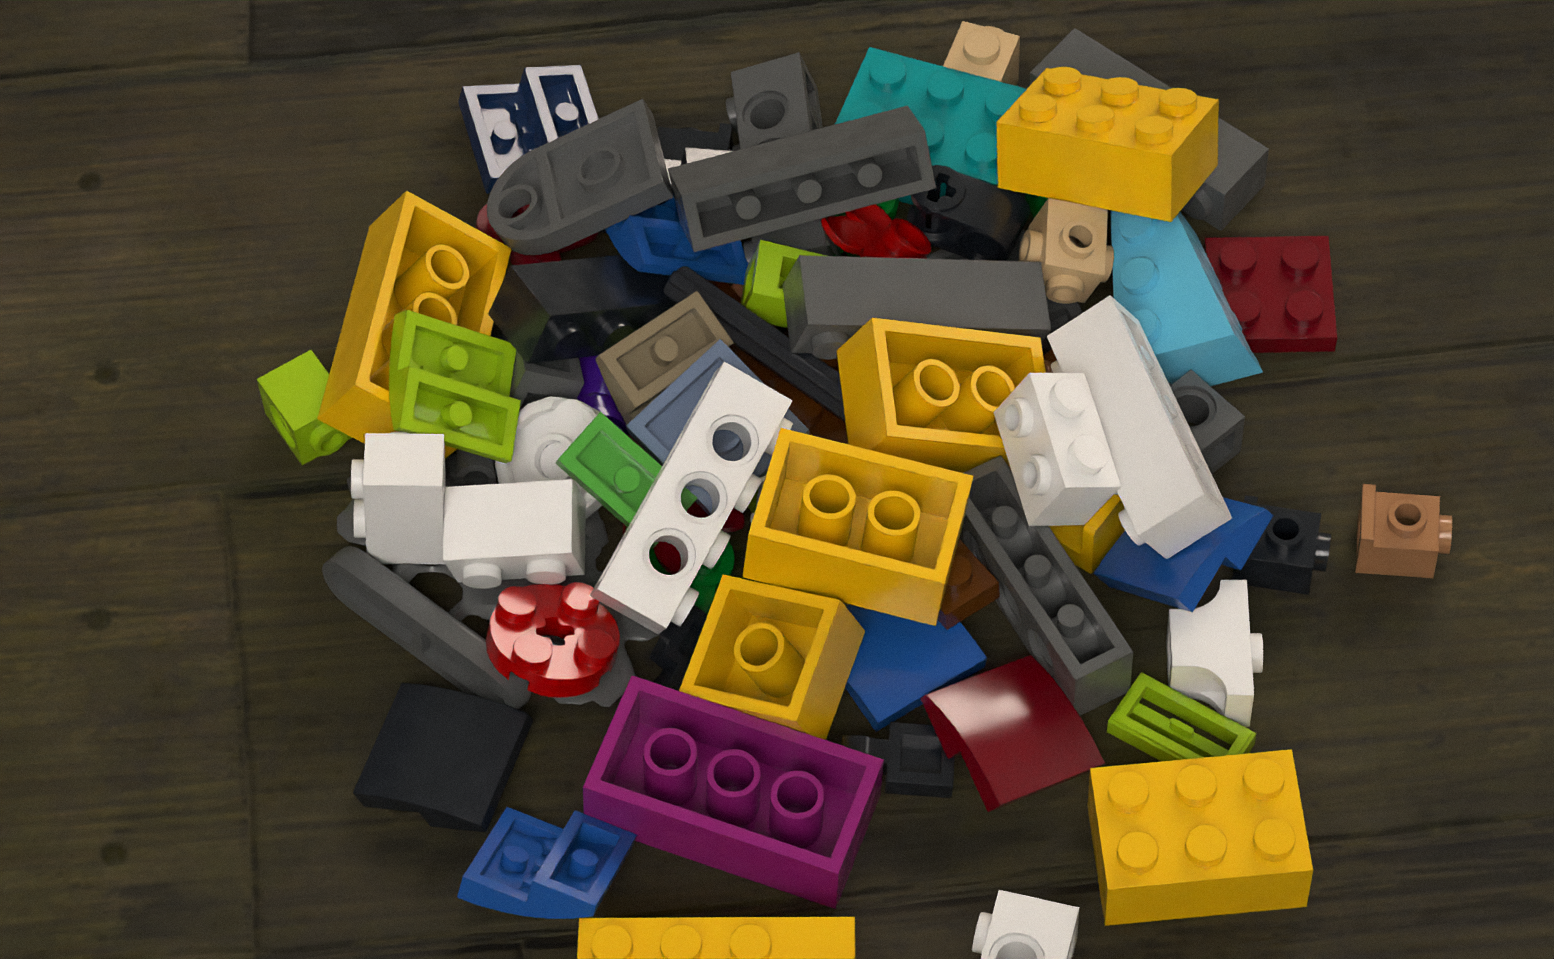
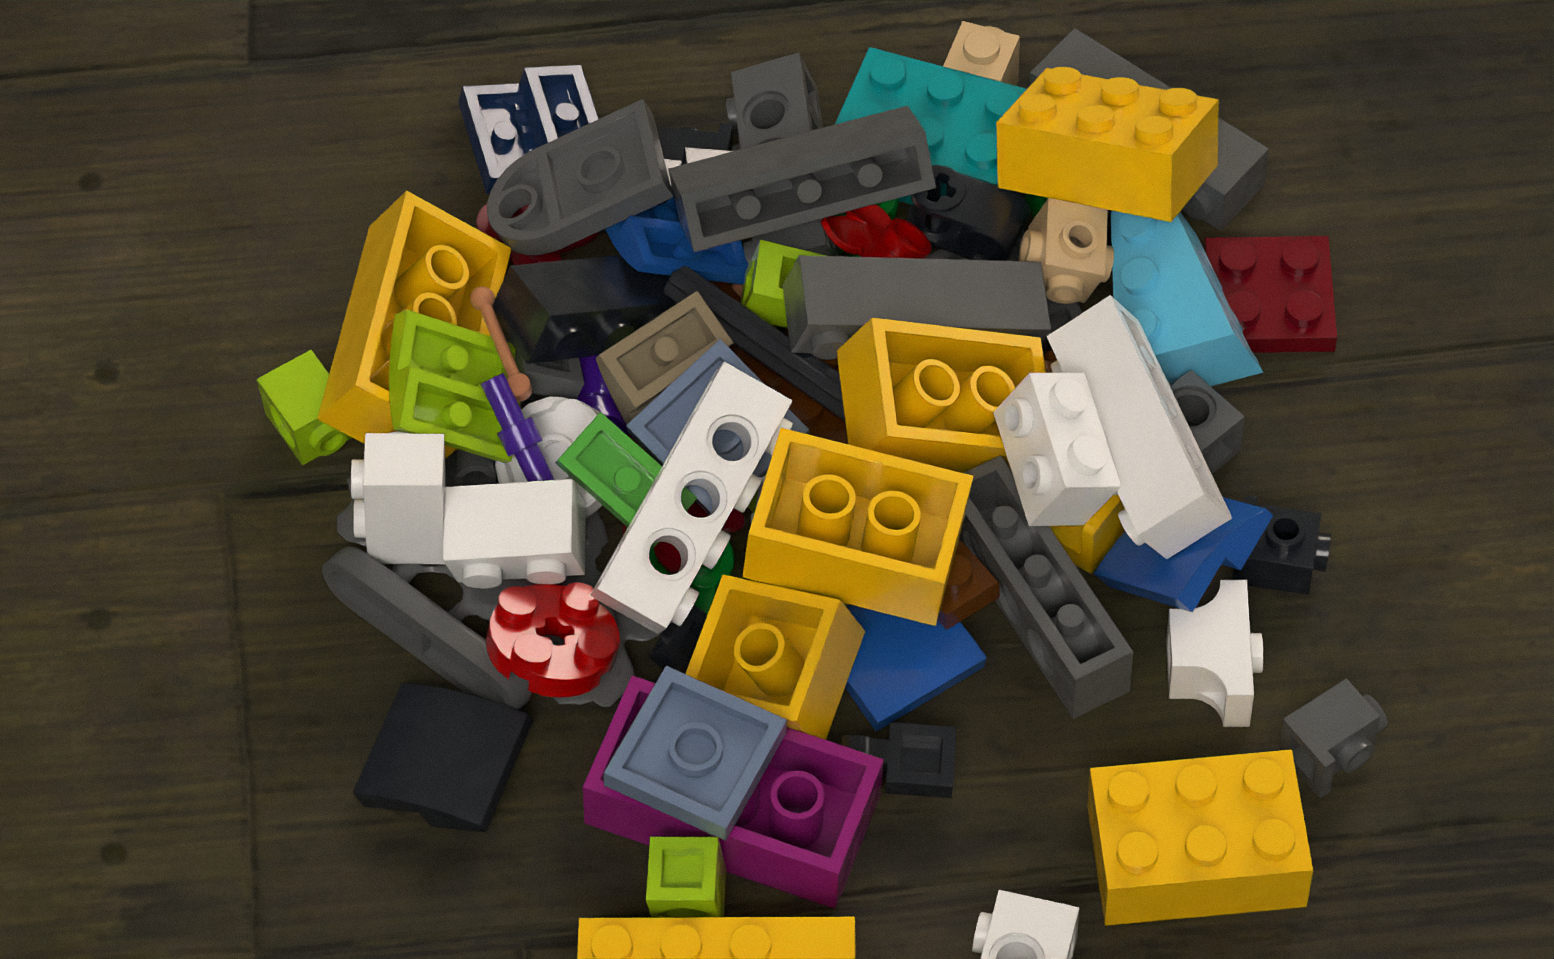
blue slope [457,807,637,919] -> none
dark red slope [920,655,1105,813] -> none
lime tile [1107,672,1256,761] -> none
medium nougat brick [1355,484,1452,578] -> none
none -> nougat hinge [470,286,533,402]
none -> dark purple bar [480,373,555,482]
none -> sand blue plate [604,666,787,841]
none -> lime brick [646,837,727,918]
none -> dark grey brick [1279,678,1388,798]

